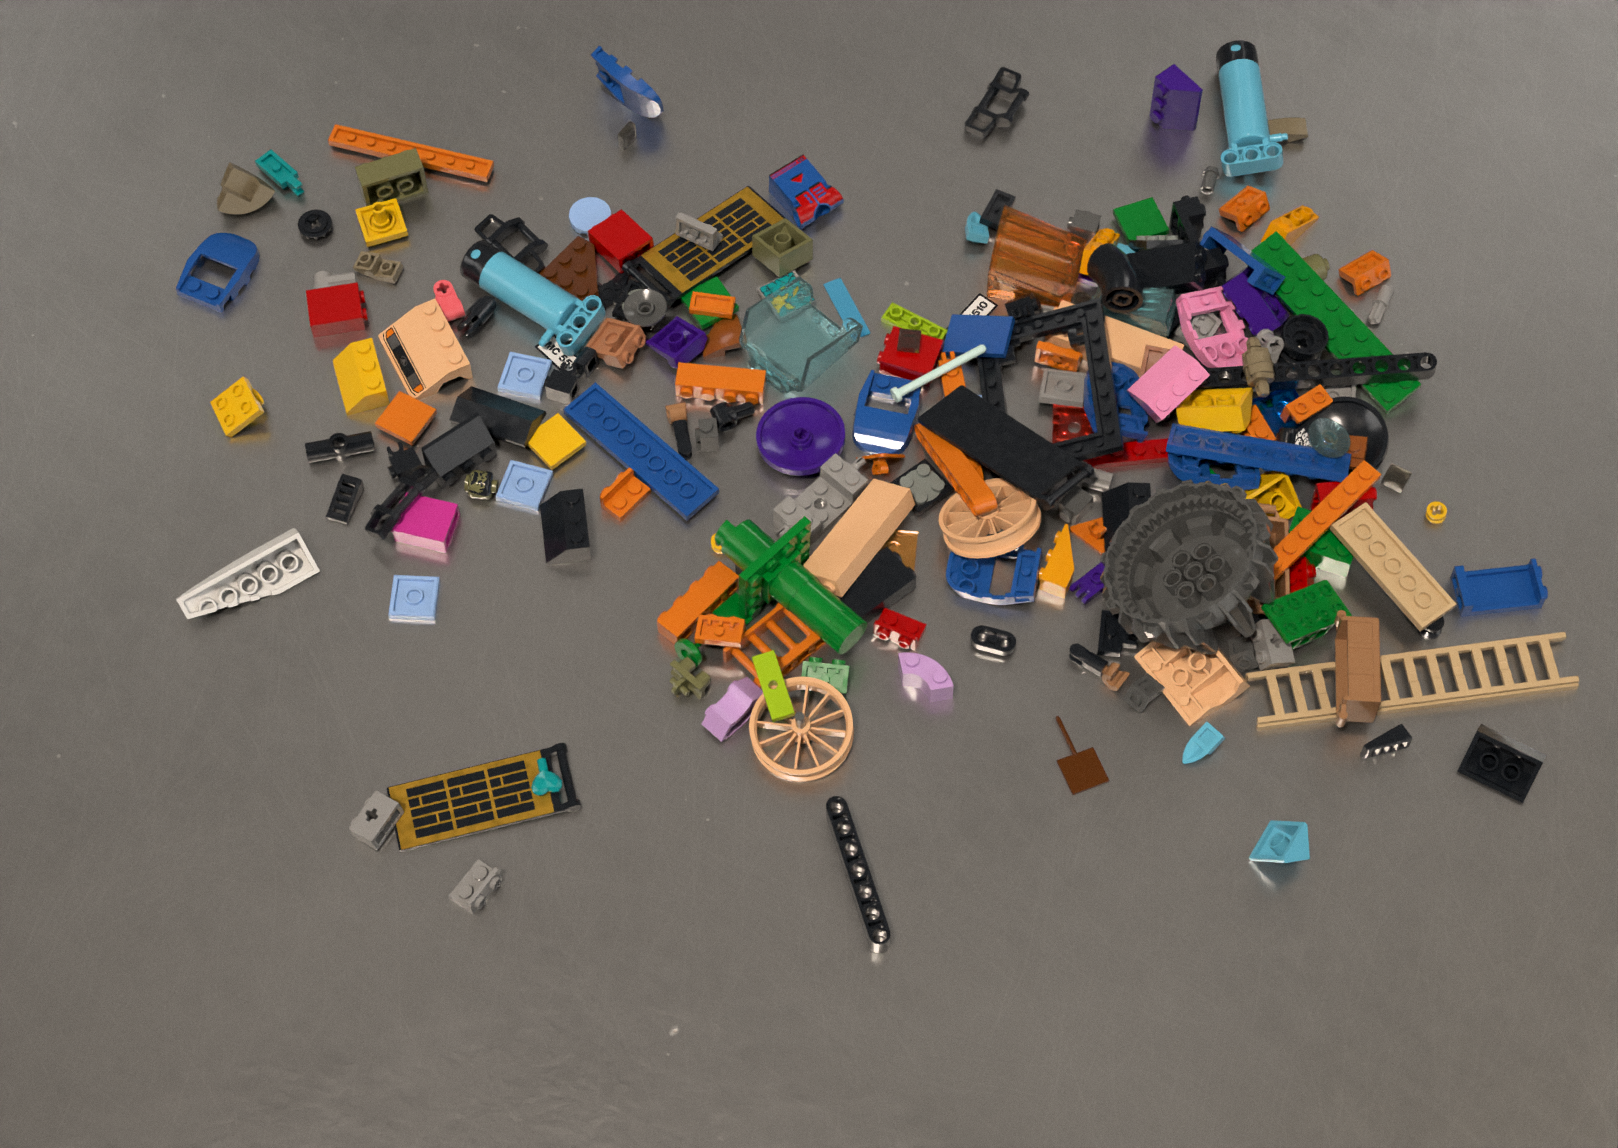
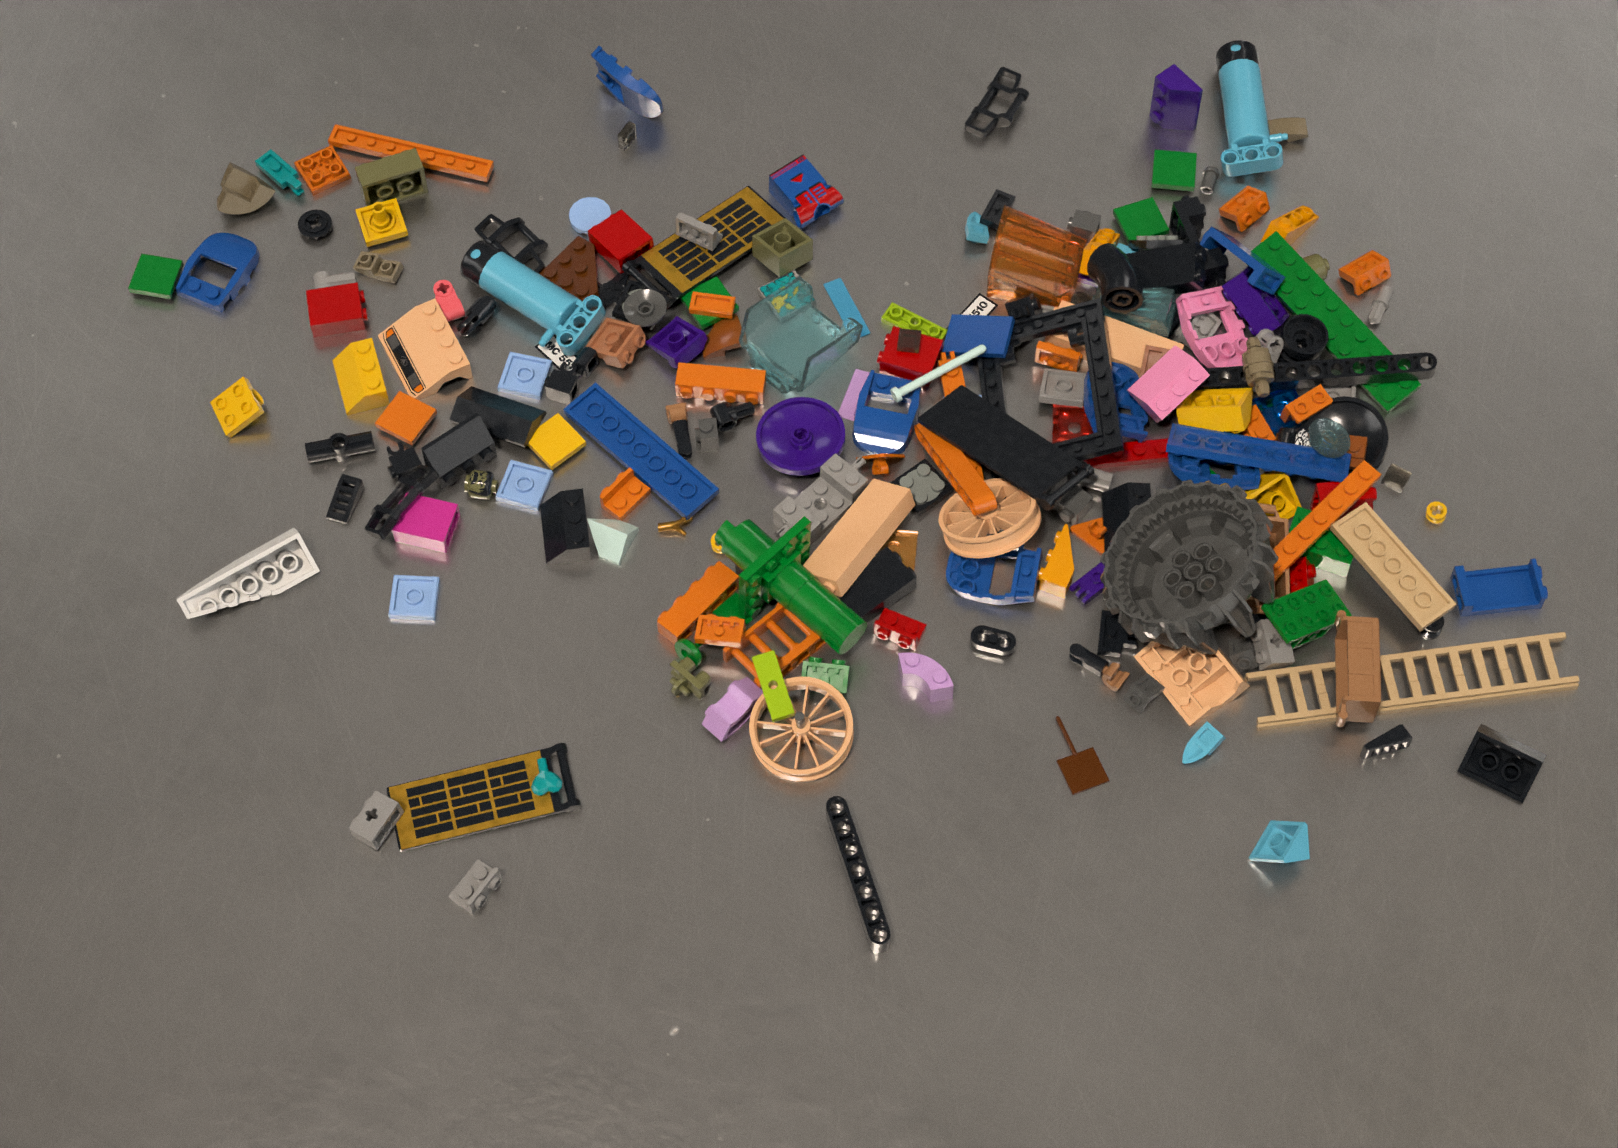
none -> green tile [128,253,184,300]
none -> orange tile [294,145,351,196]
none -> light aqua slope [587,518,639,566]
none -> pearl gold bar [658,517,693,536]
none -> lavender sticker [838,369,871,421]
none -> green tile [1151,149,1197,192]

